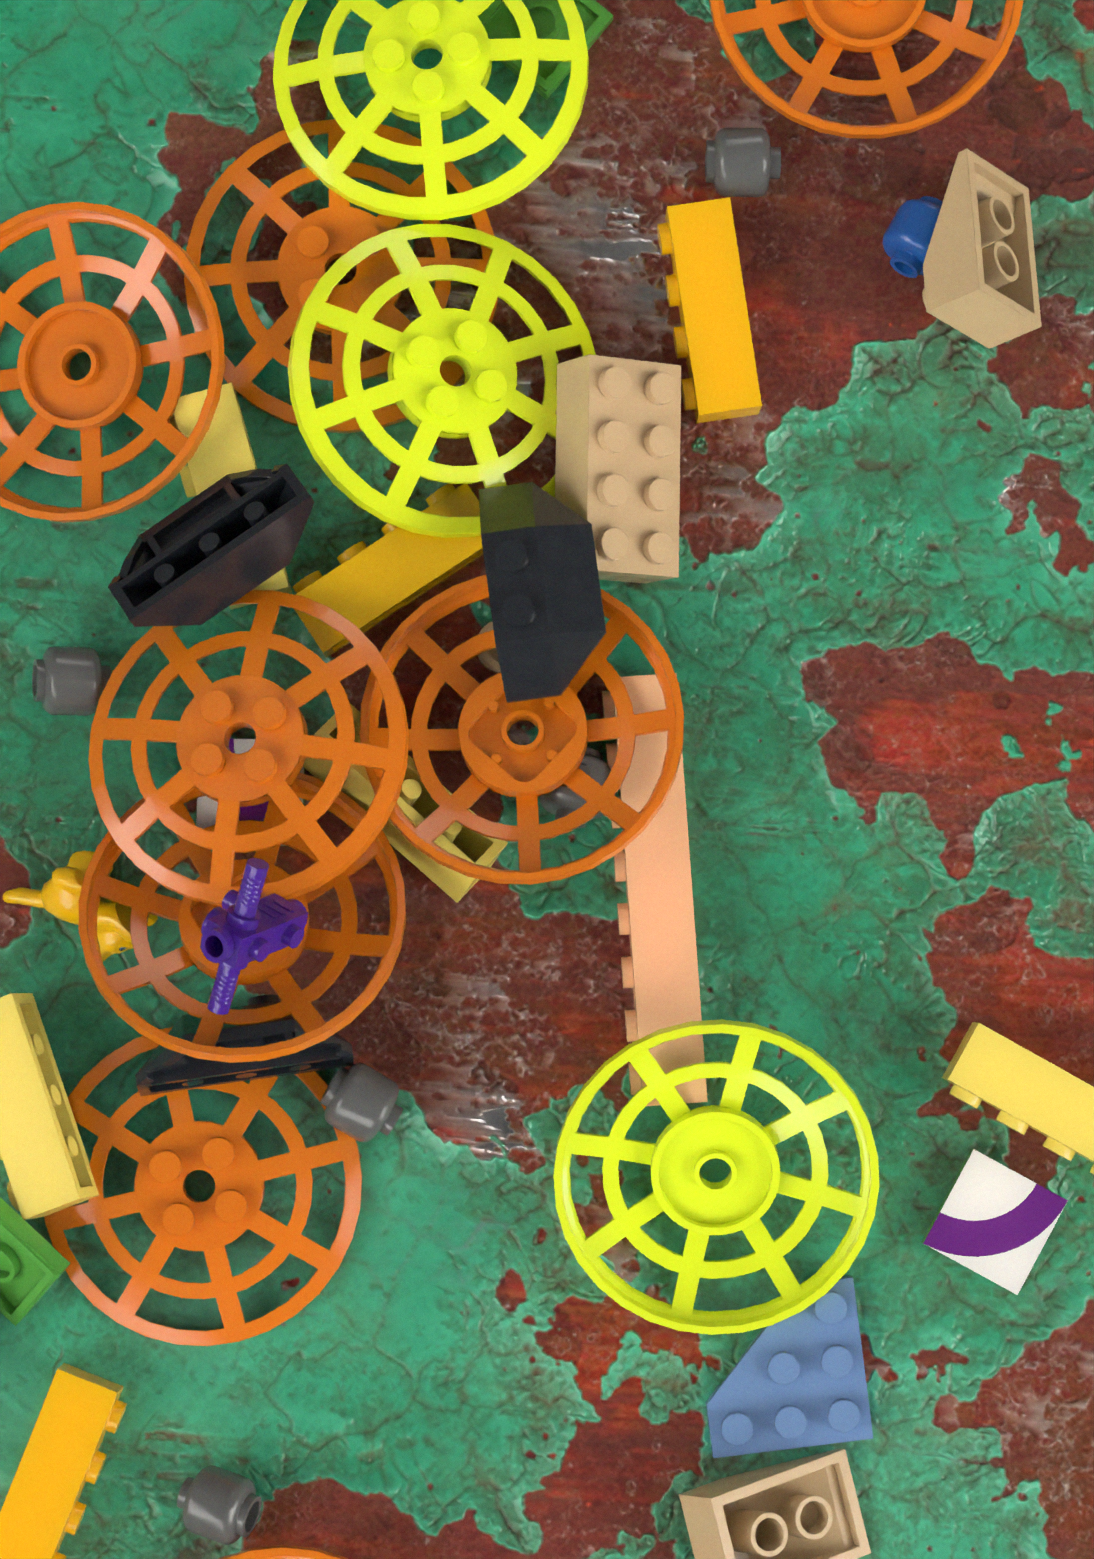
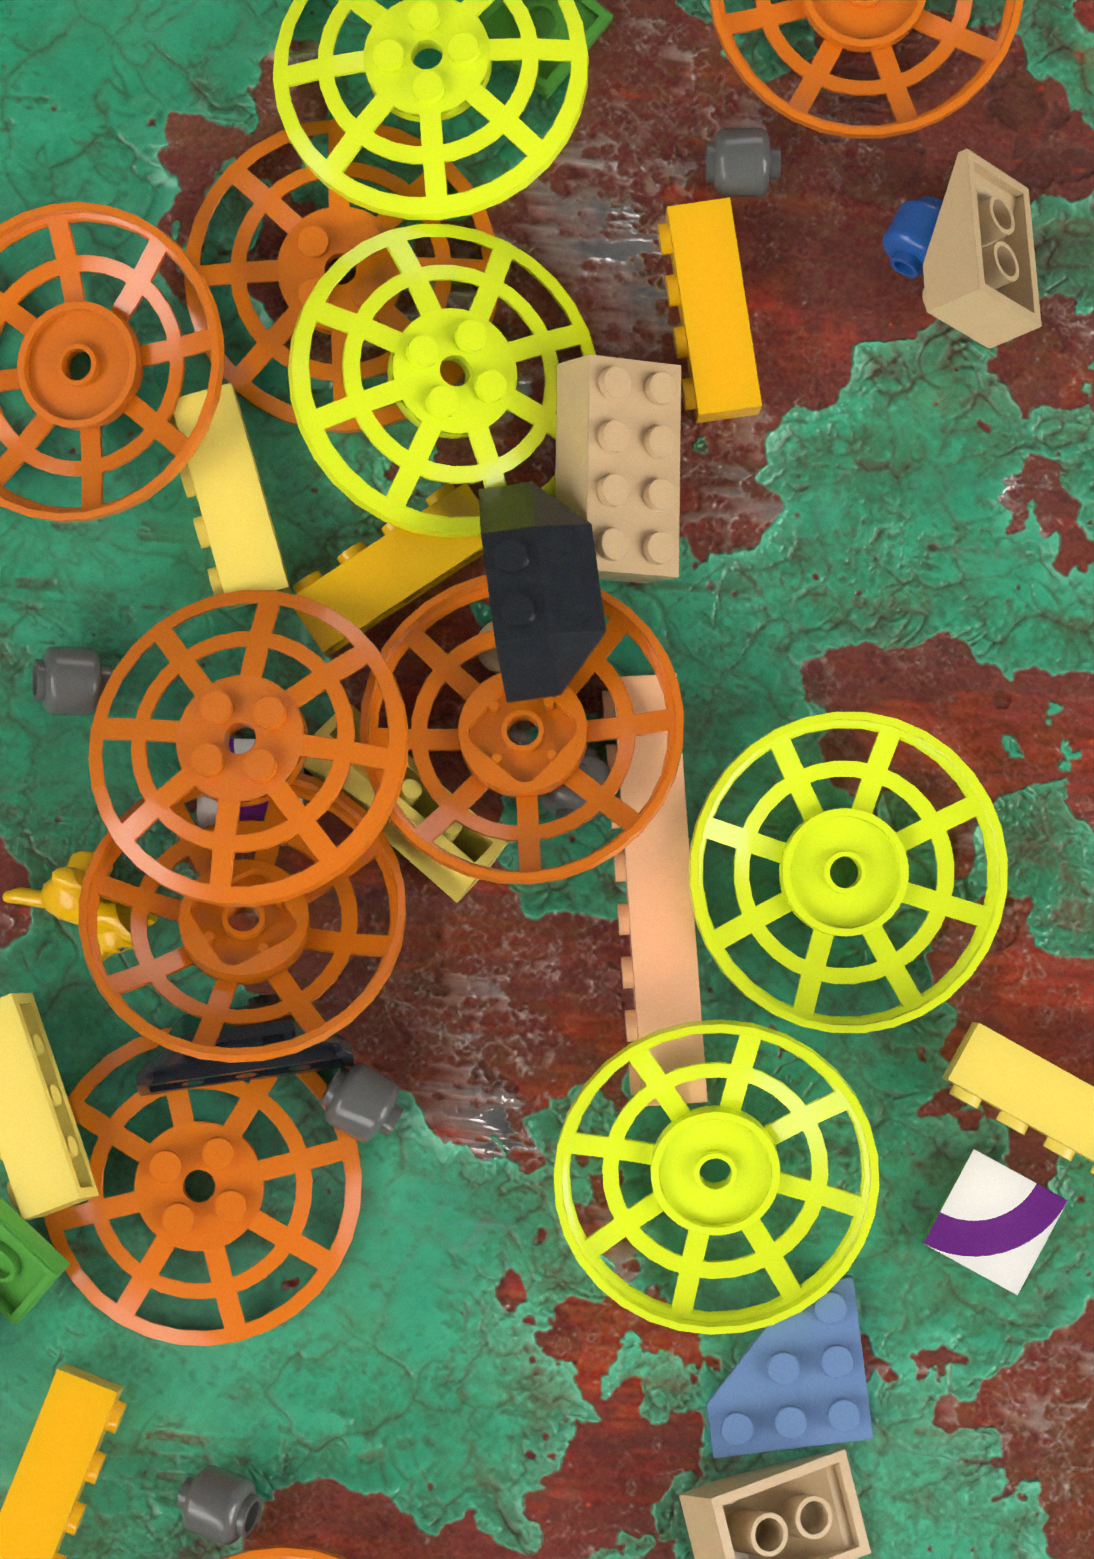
black wedge [108,463,315,627] -> none
dark purple piece [200,858,309,1015] -> none
none -> neon yellow dish [688,712,1008,1033]

